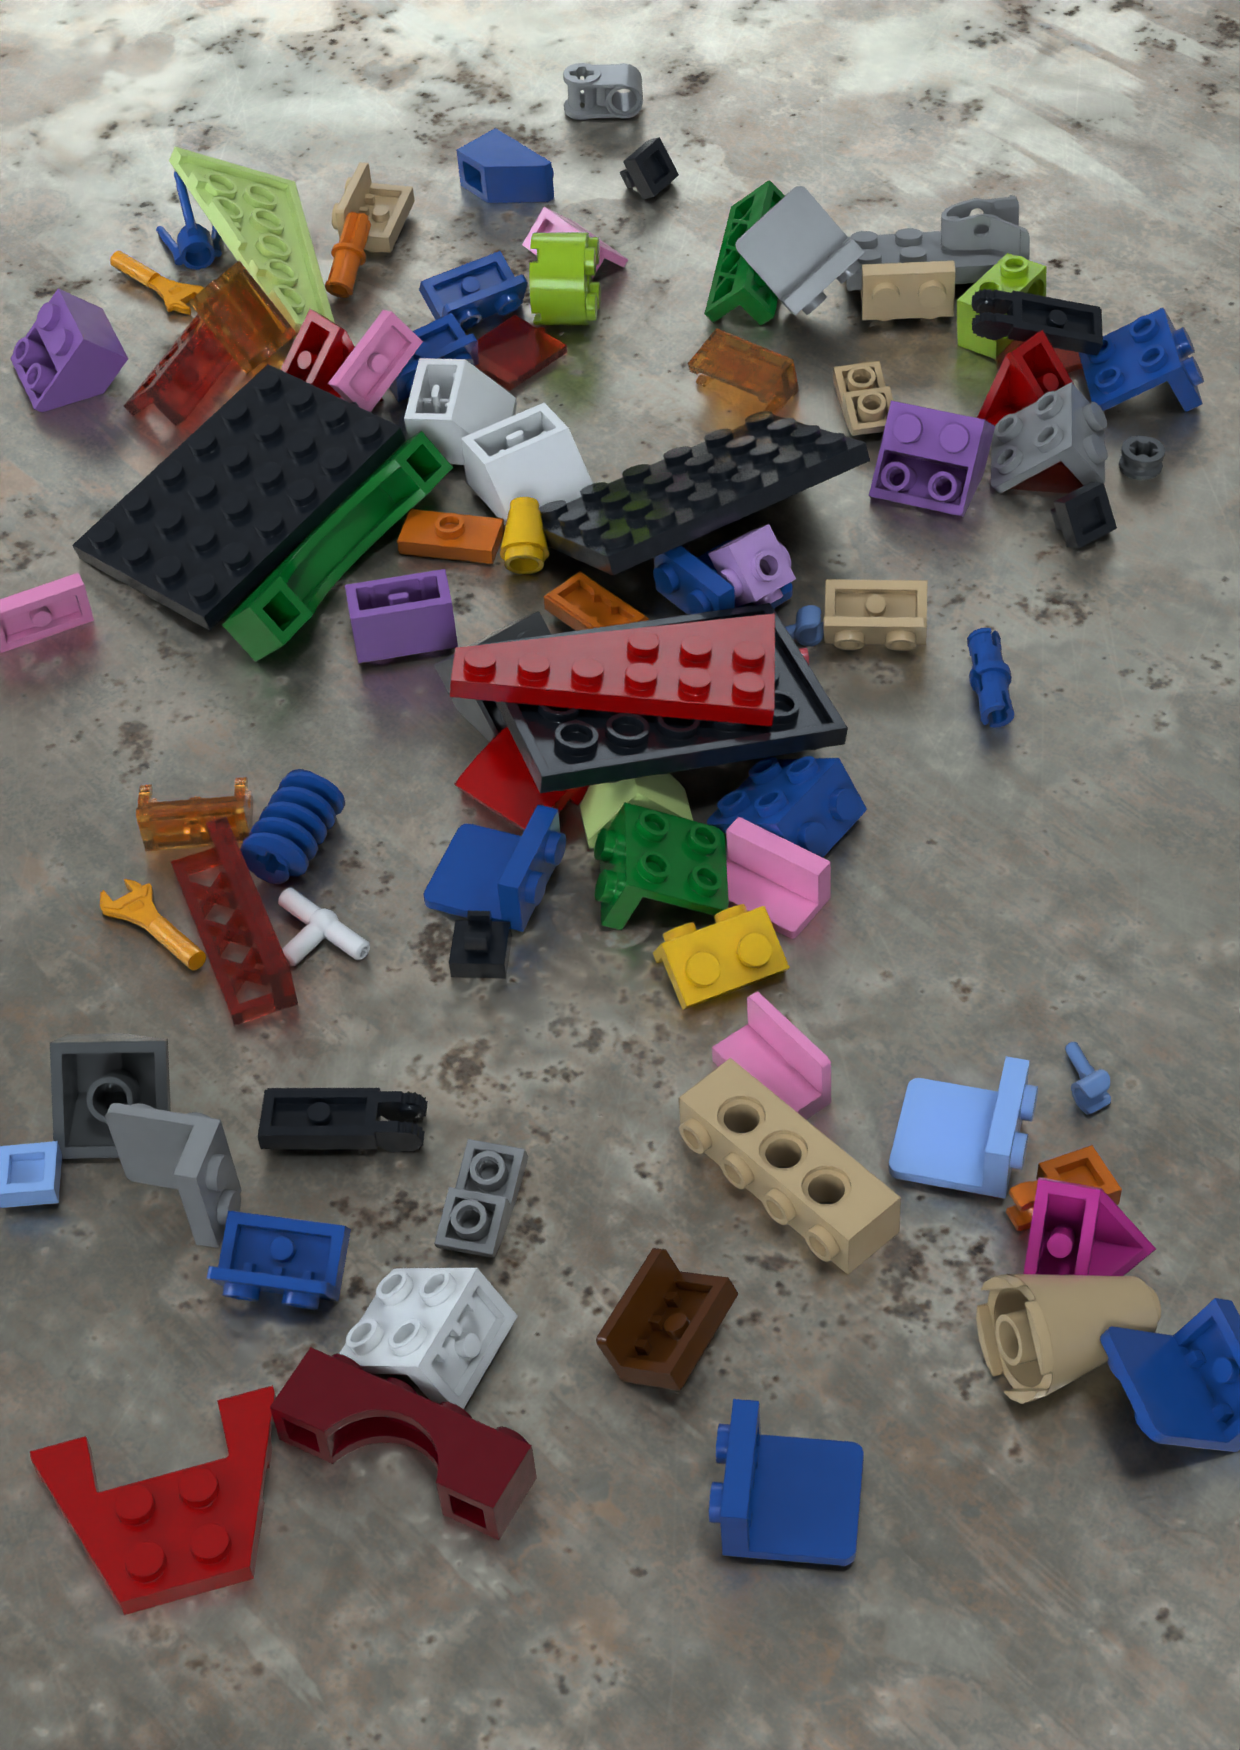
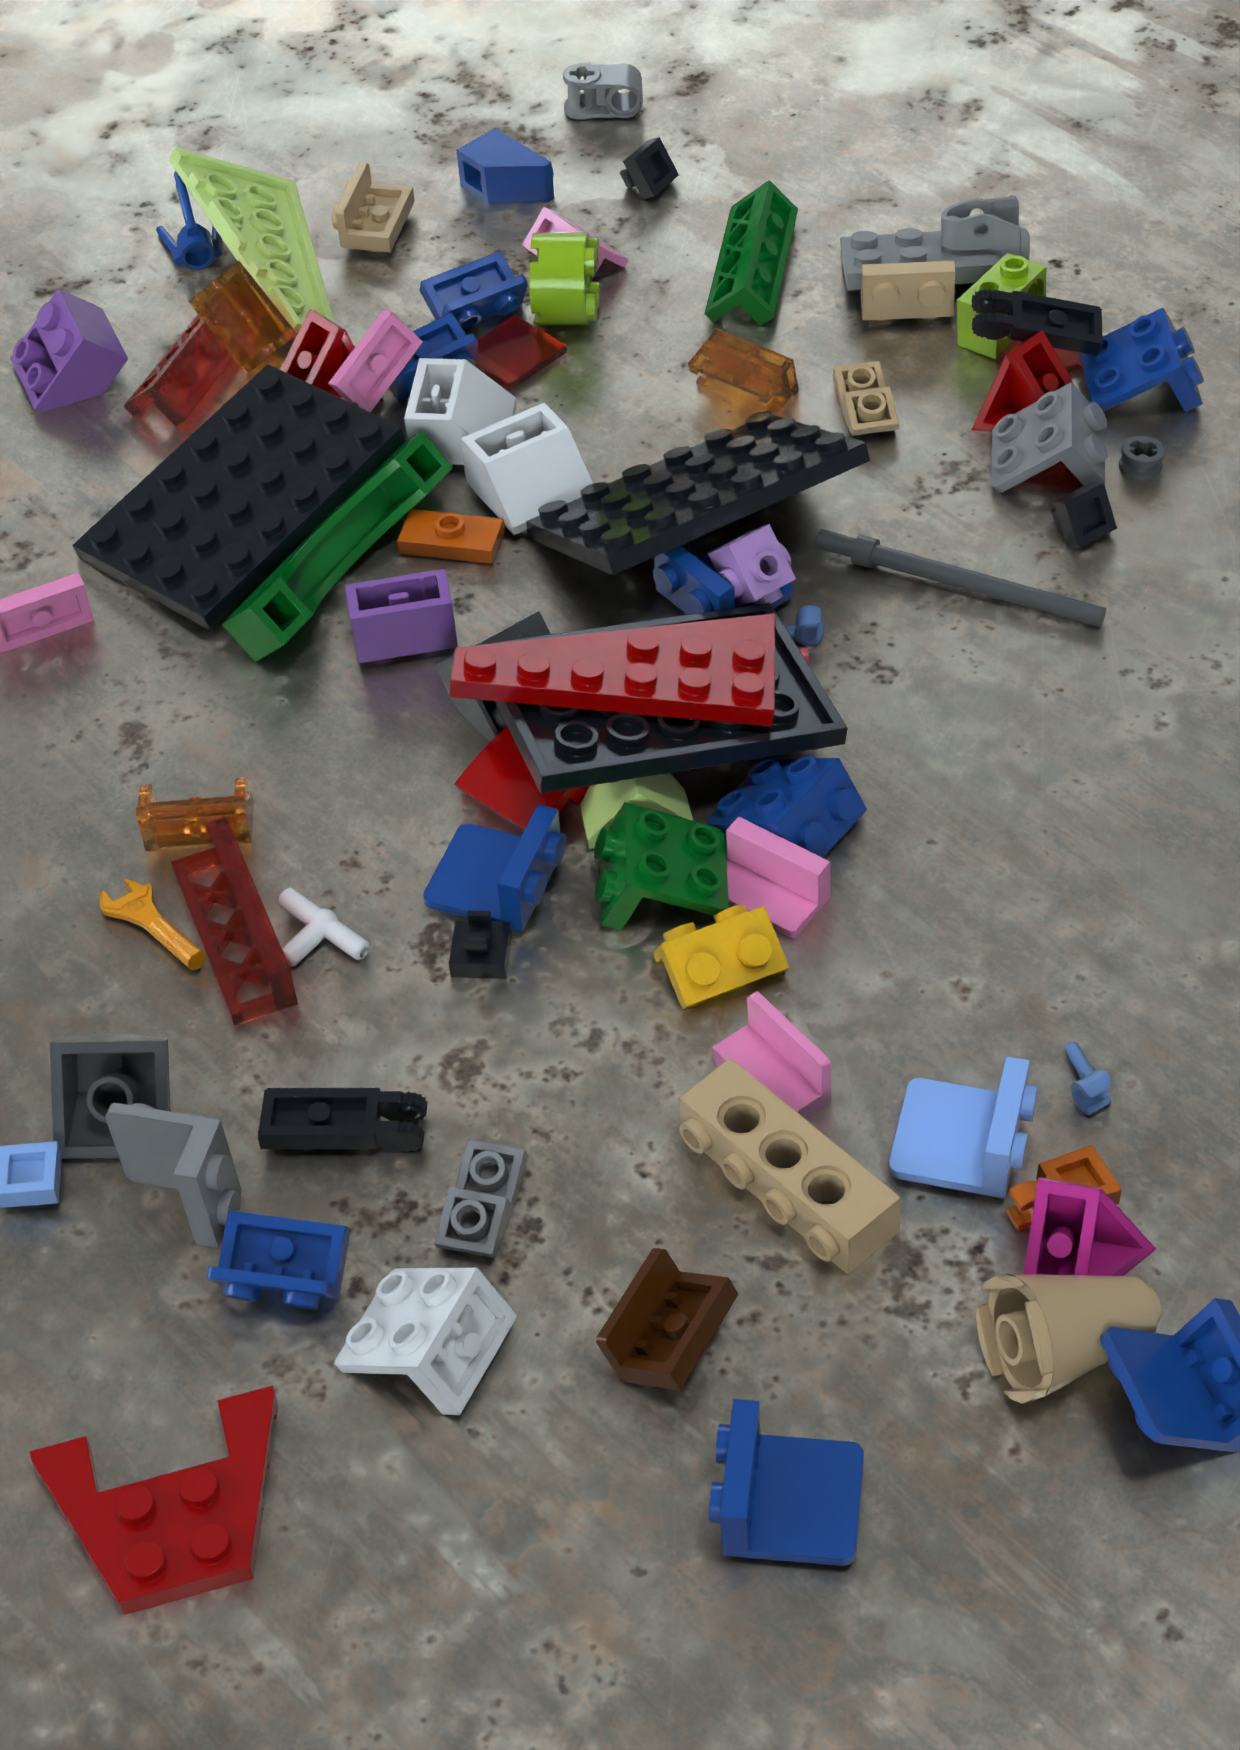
light orange piece [110,251,208,315] -> none
blue piece [239,769,346,884] -> none
dark red arch [270,1347,537,1540] -> none
orange axle [325,211,371,298] -> none
yellow cone [500,497,549,574] -> none
orange plate [543,572,649,631] -> none
light grey bracket [735,186,865,315] -> none
tan bracket [823,579,928,651] -> none
medium lavender slope [869,400,995,517] -> none
blue pin [967,628,1014,728] -> none
none -> dark grey bar [816,529,1106,627]

